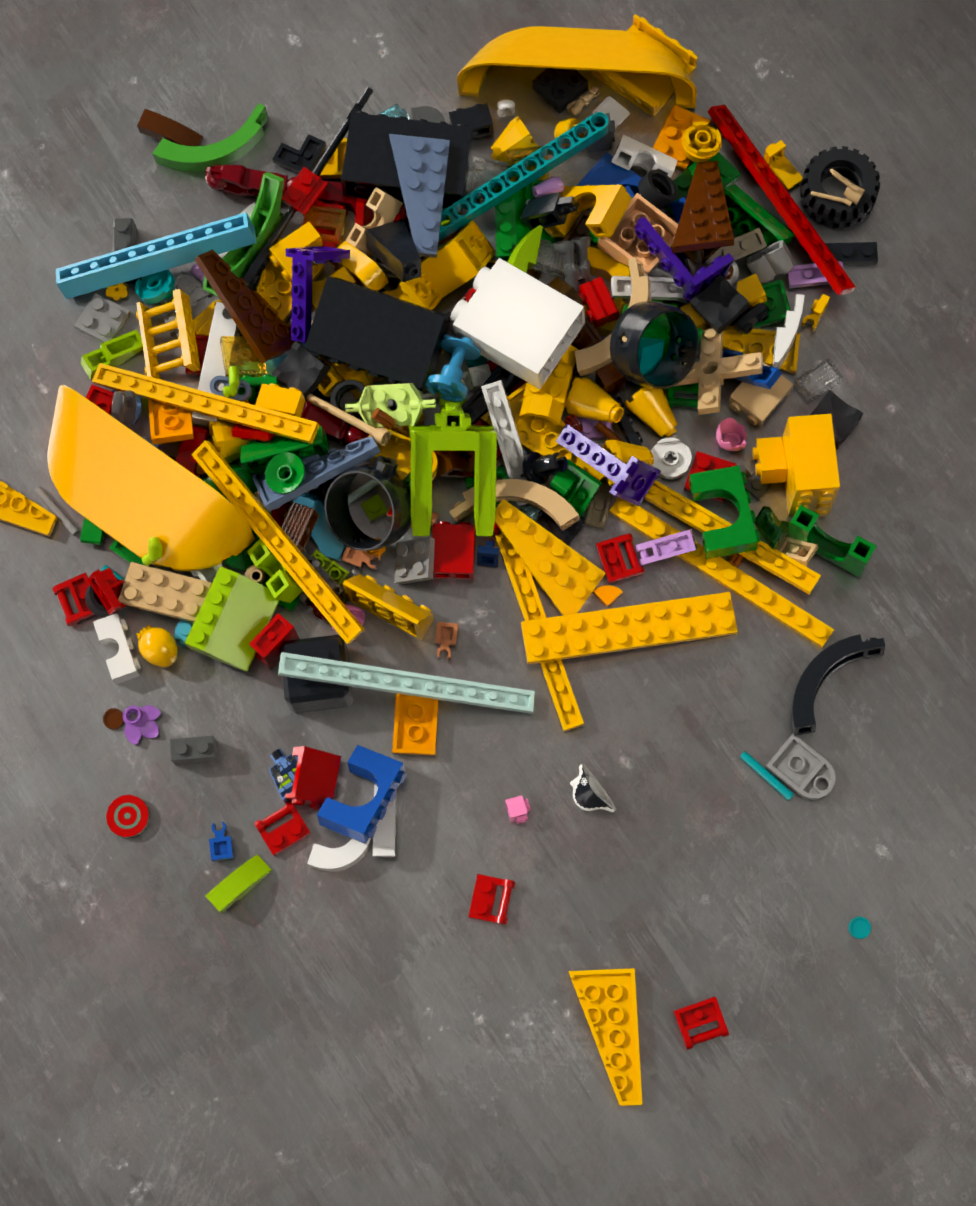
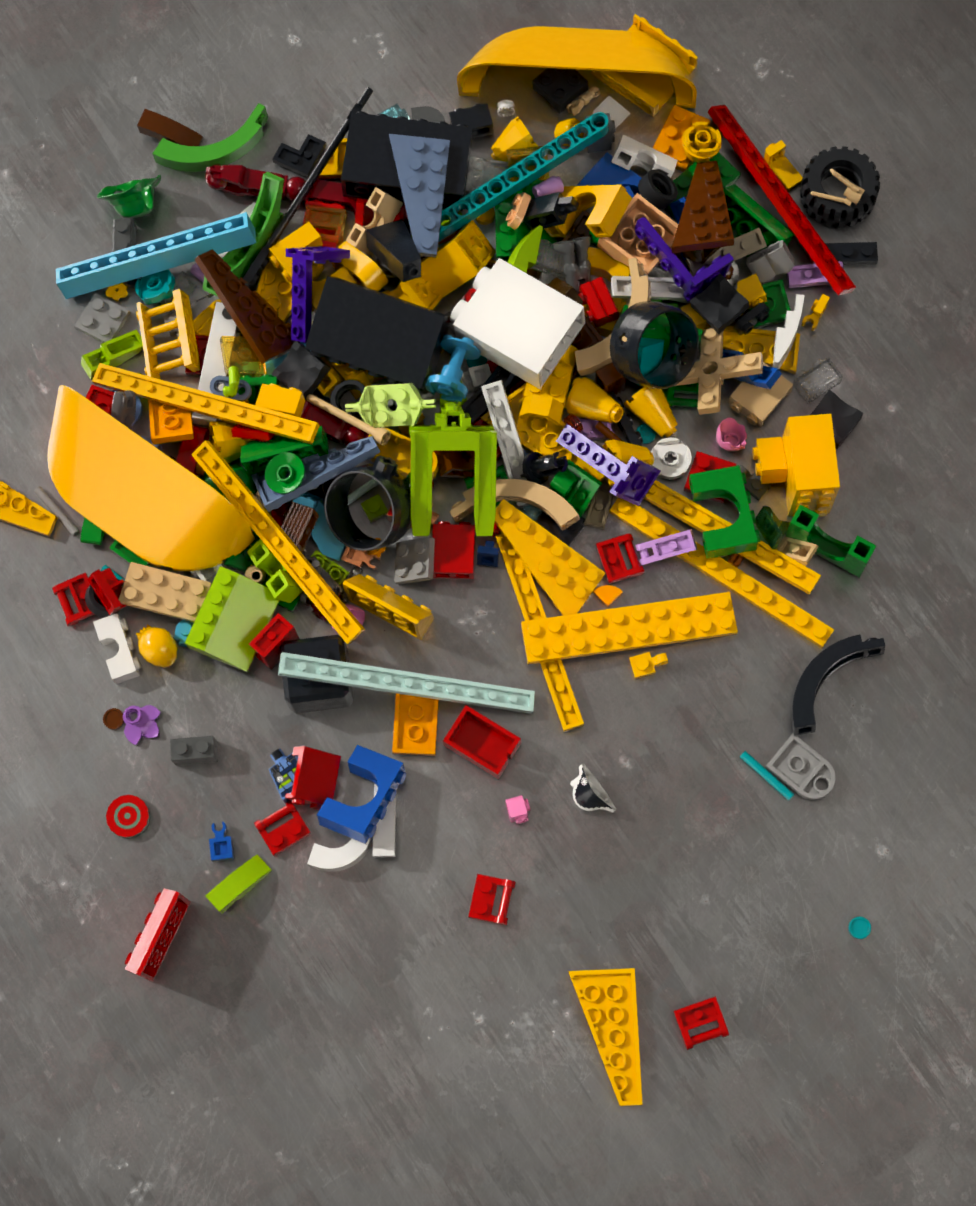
lime arm [142,537,163,566] -> none
red plate [281,167,328,217] -> none
dark orange axle [371,408,410,437] -> none
nougat plate [435,622,459,660] -> none
none -> green piece [97,175,161,218]
none -> red slope [125,888,191,982]
none -> red piece [443,705,521,780]
none -> yellow tile [476,208,495,225]
none -> light nougat plate [506,192,531,230]
none -> yellow plate [629,652,668,679]
none -> teal piece [636,424,656,444]

